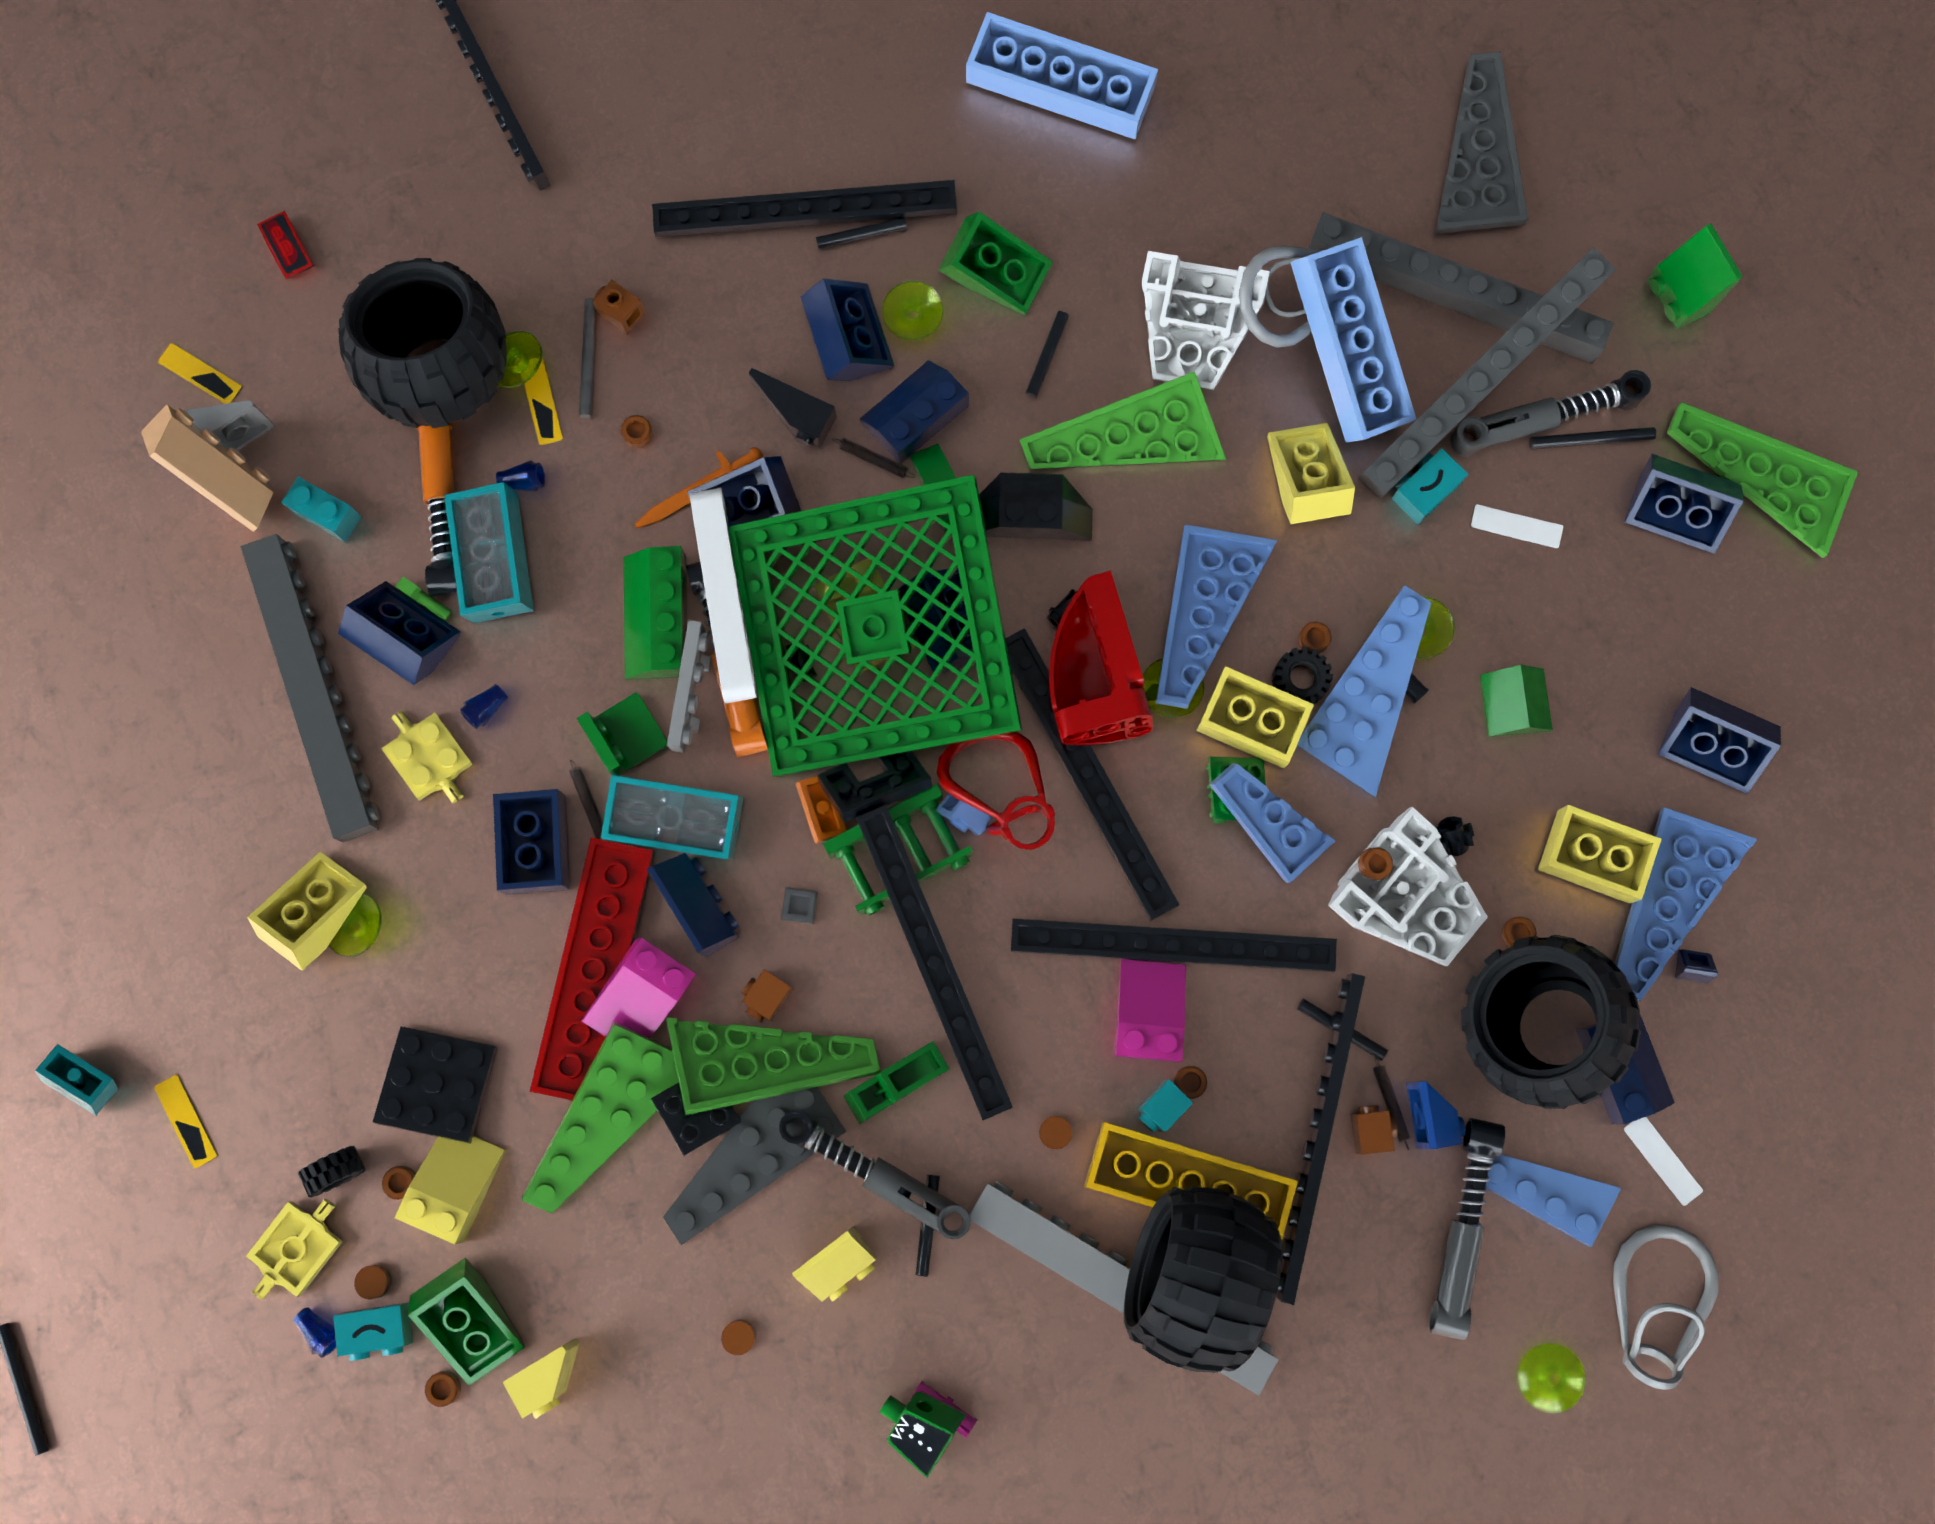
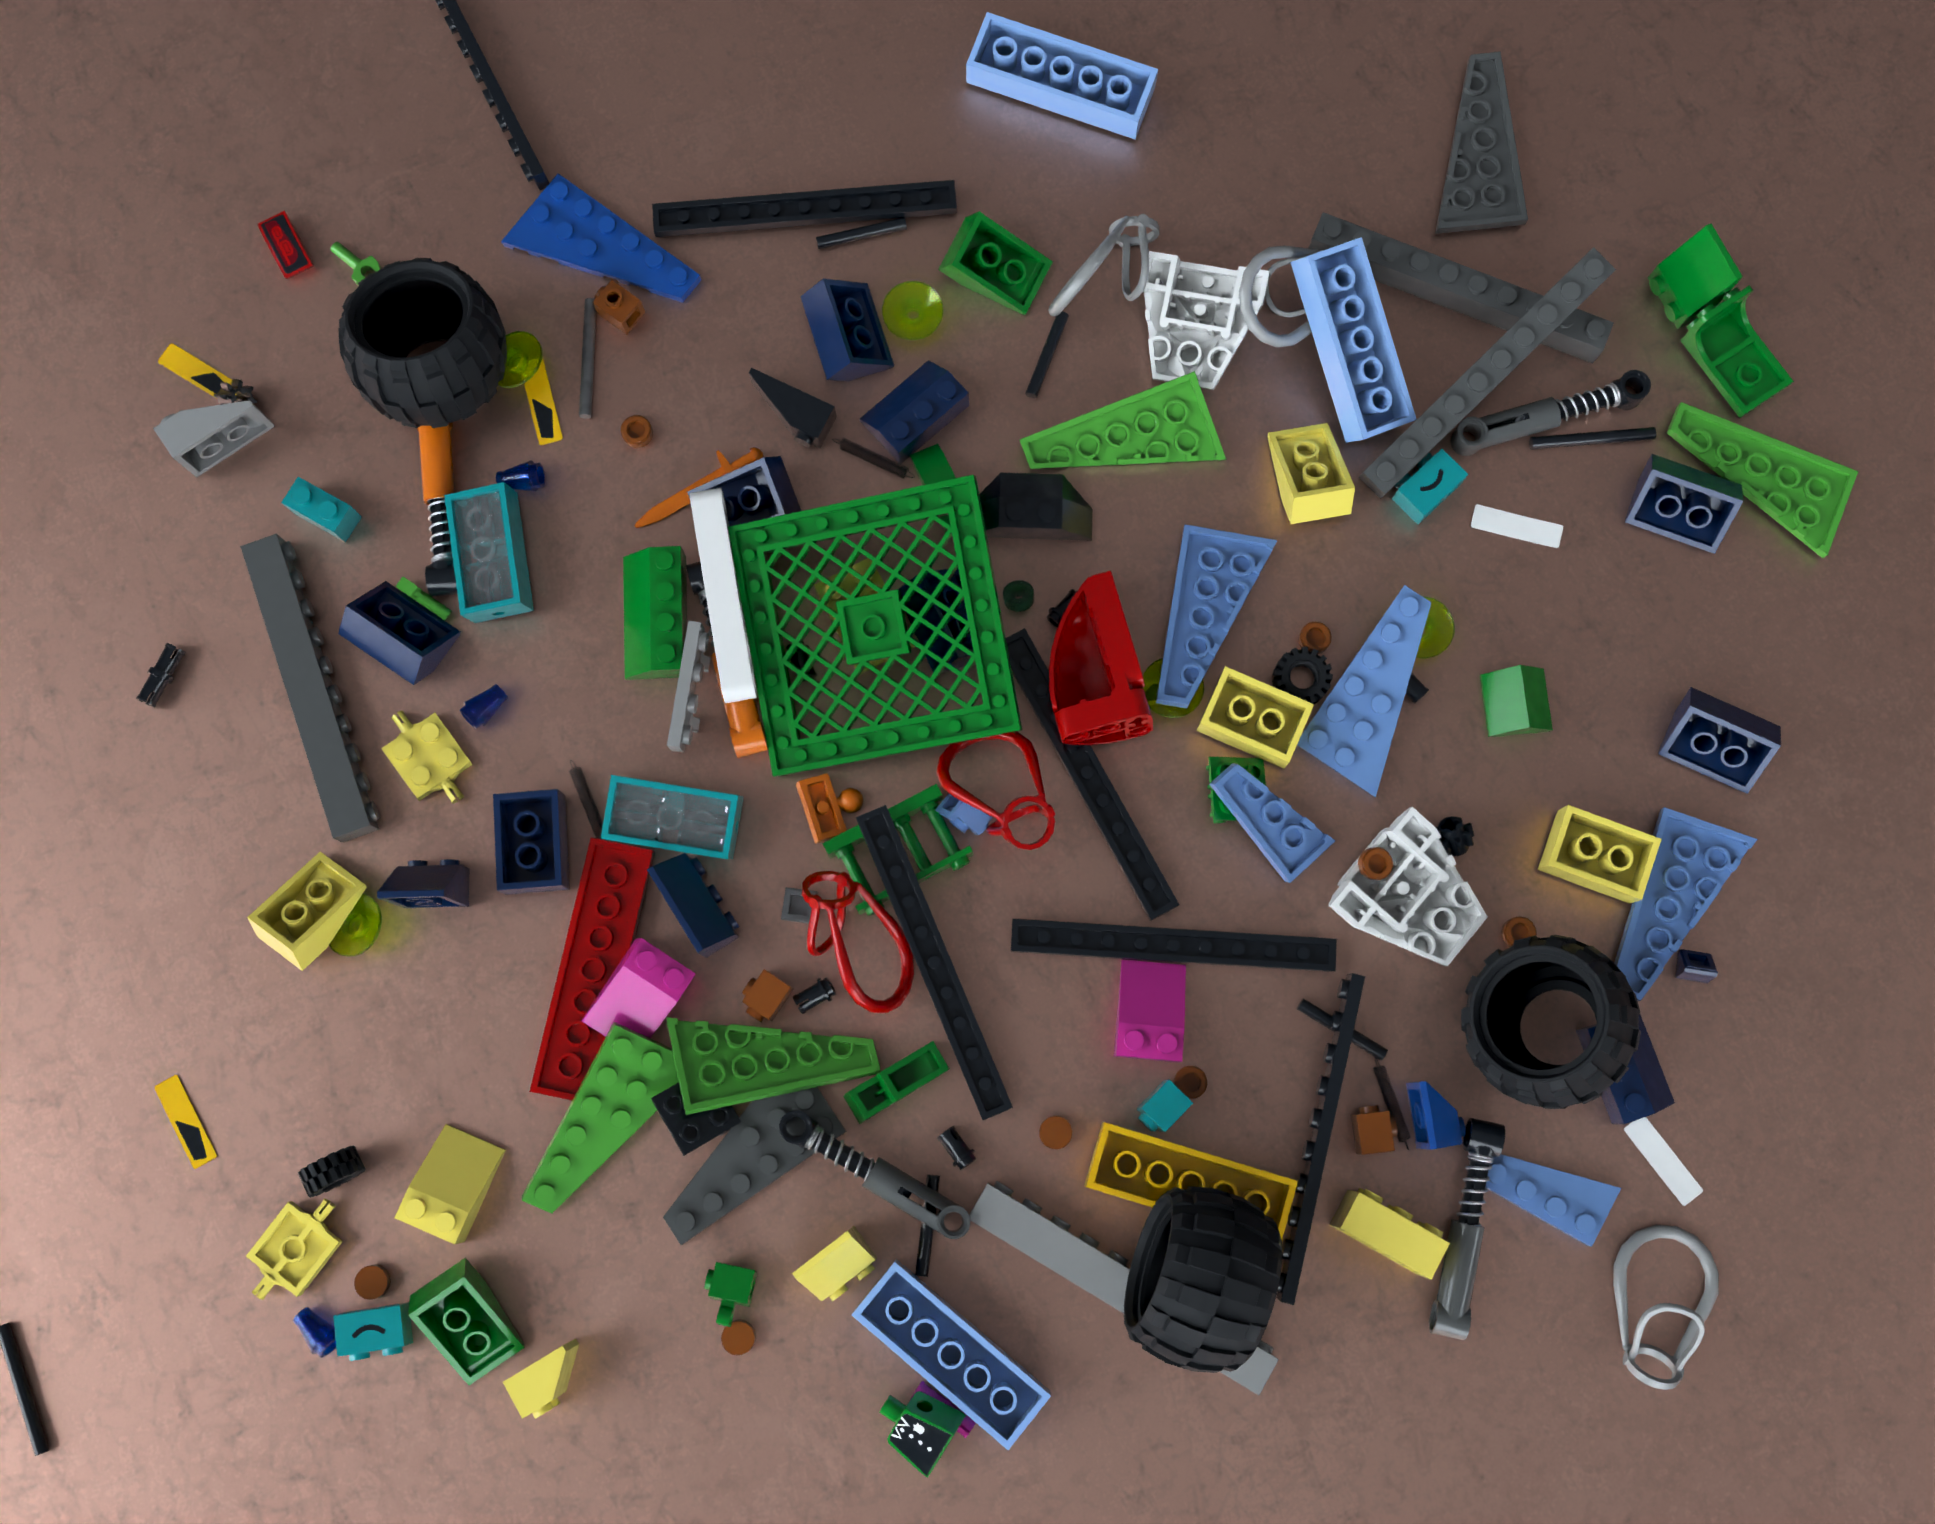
teal brick [35,1044,118,1116] -> none
light nougat slope [141,404,274,532] -> none
black plate [372,1026,497,1144] -> none
dark orange tile [382,1166,416,1200] -> none
dark orange tile [425,1371,461,1407] -> none
green bracket [576,693,668,776] -> none
black plate [817,751,932,822] -> none
clear neon green dish [1517,1343,1586,1413] -> none
none -> black pin [136,643,186,708]
none -> black gear [214,379,257,405]
none -> bright green bar [330,242,382,286]
none -> dark blue slope [377,859,470,908]
none -> blue wing [501,173,702,303]
none -> green brick [704,1262,757,1327]
none -> black pin [793,977,836,1014]
none -> red animal [802,871,914,1013]
none -> light blue brick [852,1259,1051,1450]
none -> black pin [937,1126,976,1170]
none -> clear green tile [1003,580,1035,612]
none -> light grey animal [1048,214,1160,317]
none -> light yellow brick [1329,1188,1450,1280]
none -> green bracket [1680,285,1794,418]

